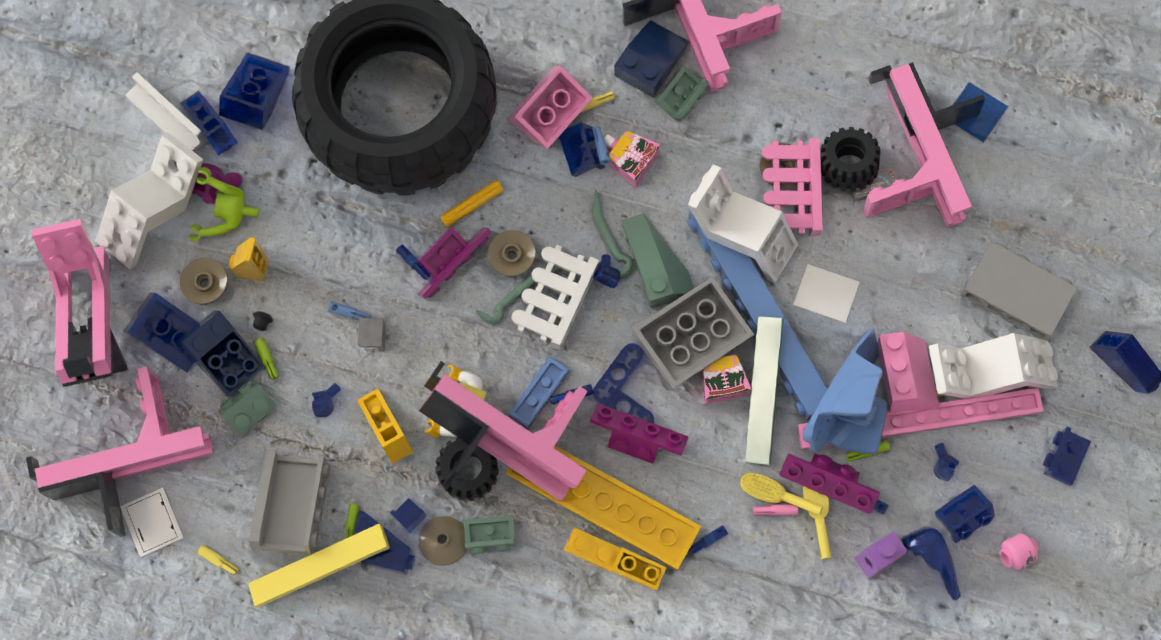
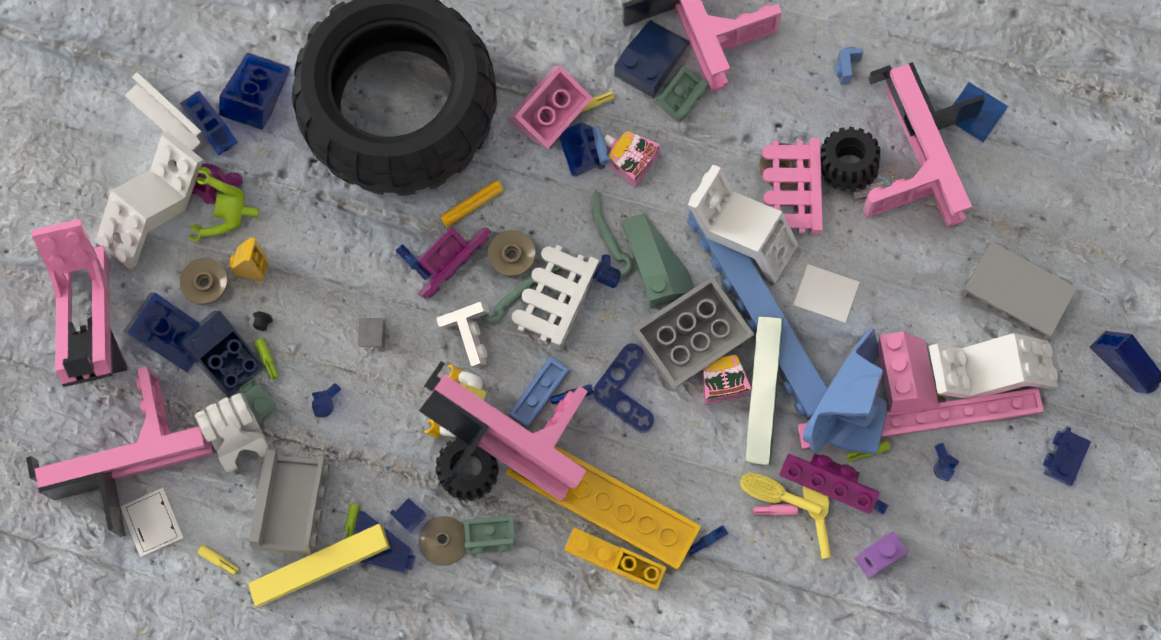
medium blue piece [328,301,371,319] -> none
yellow slope [357,388,413,464] -> none
magenta bracket [590,404,688,464] -> none
clear blue hair [901,526,961,600] -> none
clear blue bracket [935,485,995,543] -> none
bright pink head [999,533,1039,570] -> none
none -> white piece [195,393,269,473]
none -> white bracket [437,302,490,367]
none -> medium blue bracket [835,47,863,85]

